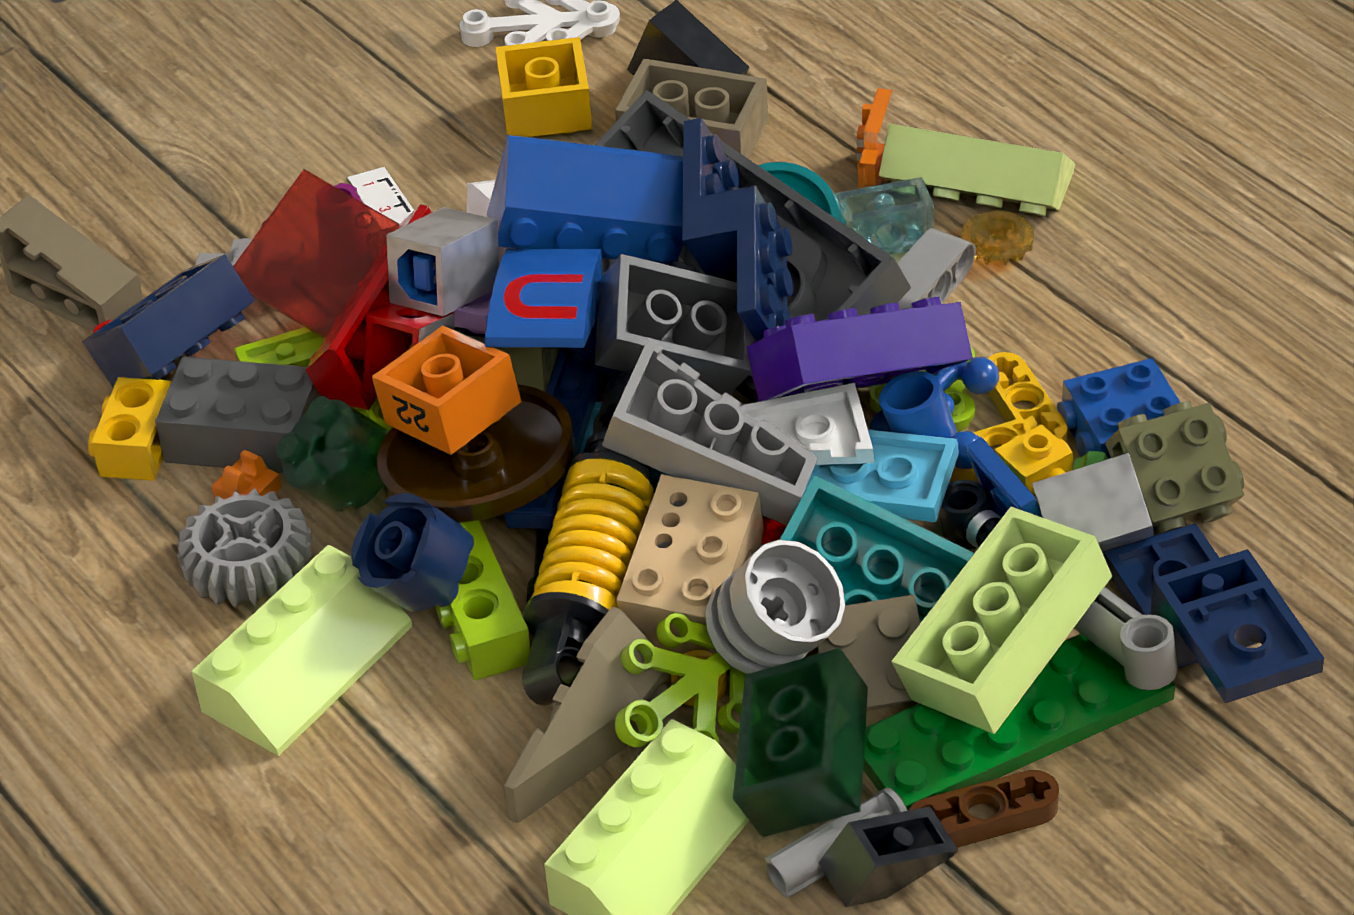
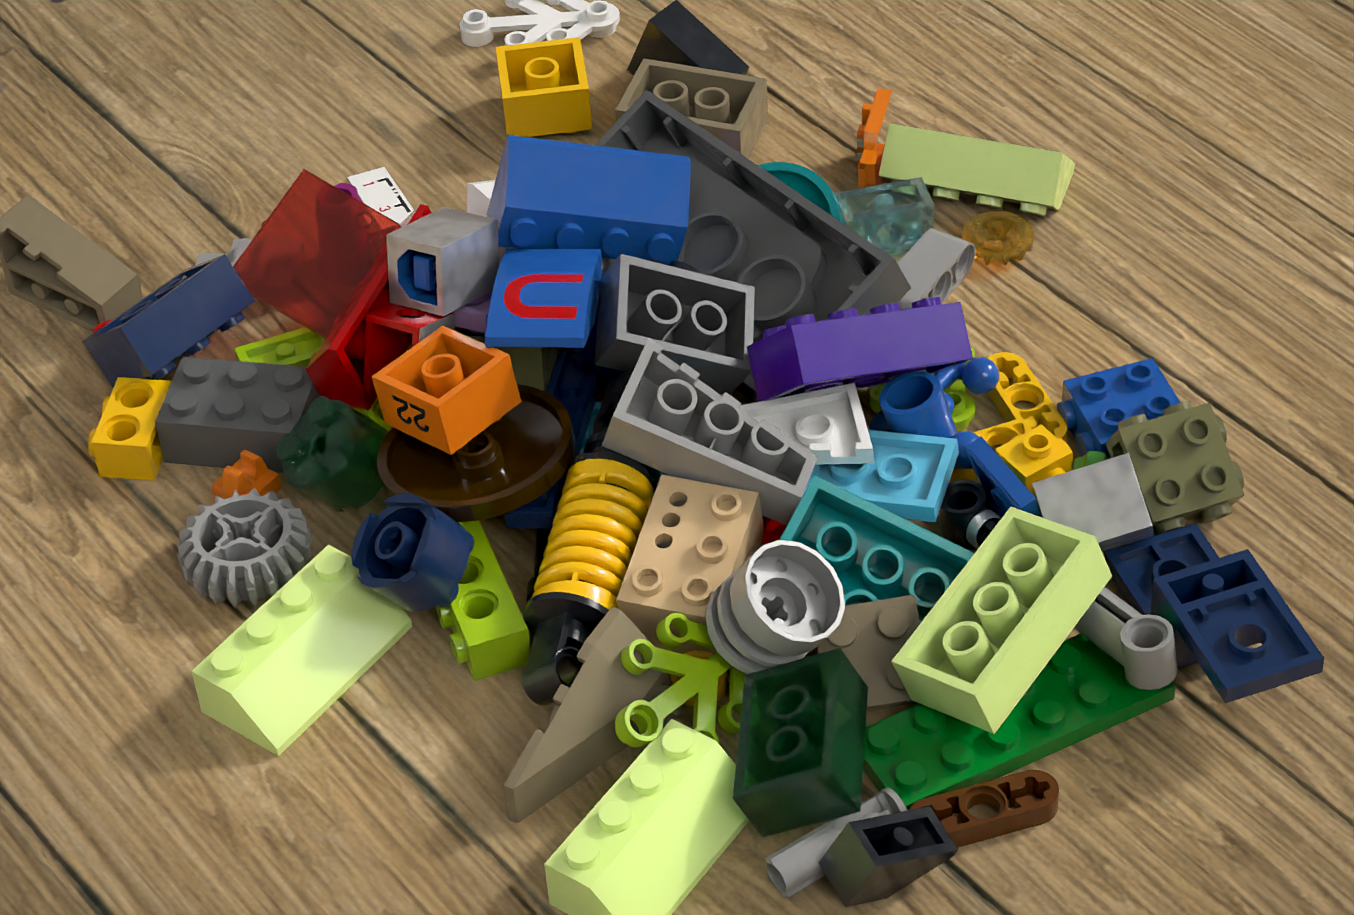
dark blue bracket [682,118,793,342] -> none

